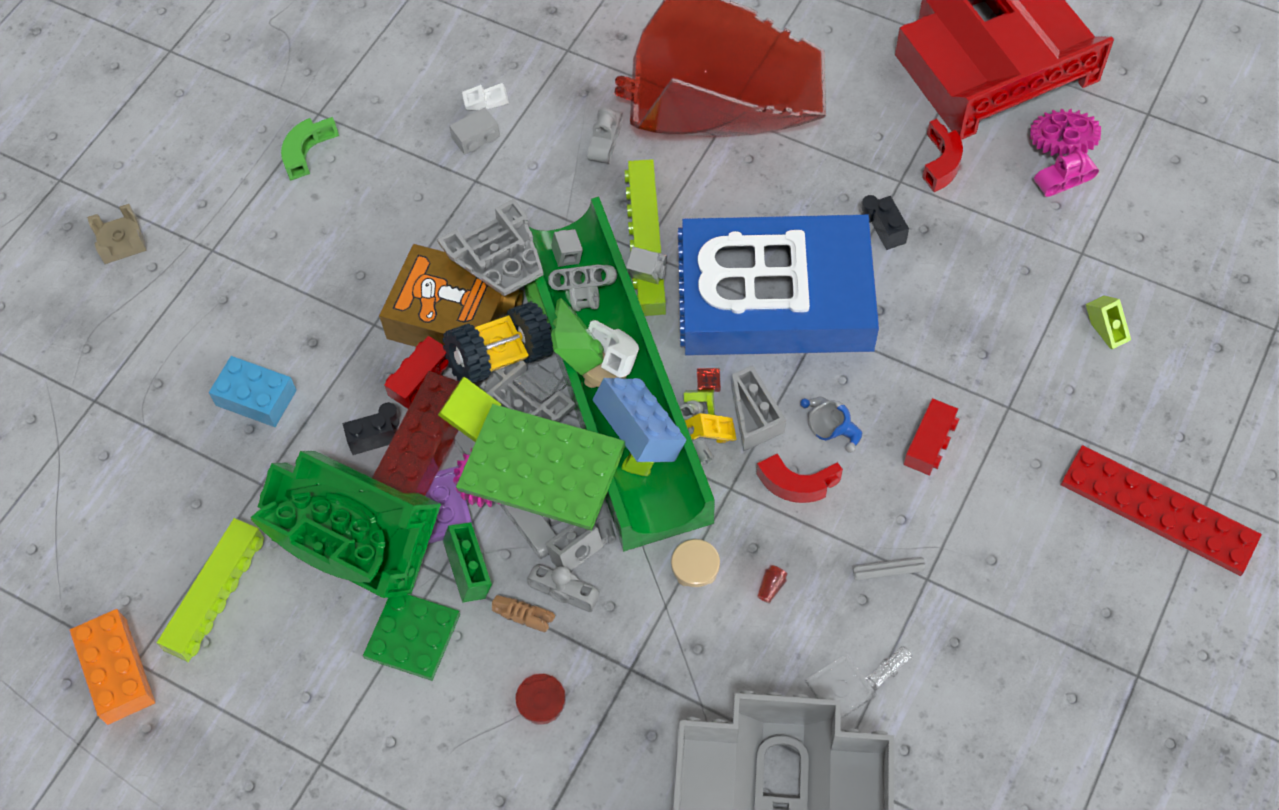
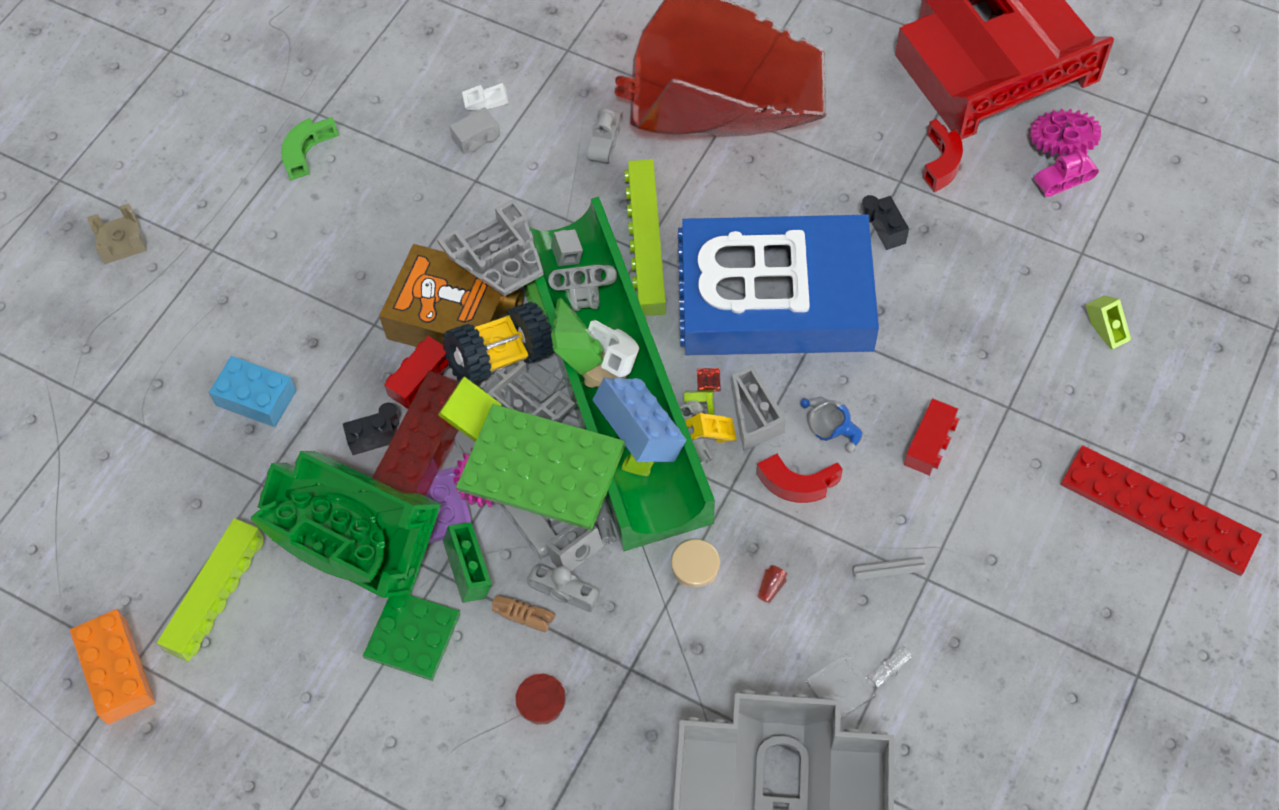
light grey hinge [626,247,667,284] -> none

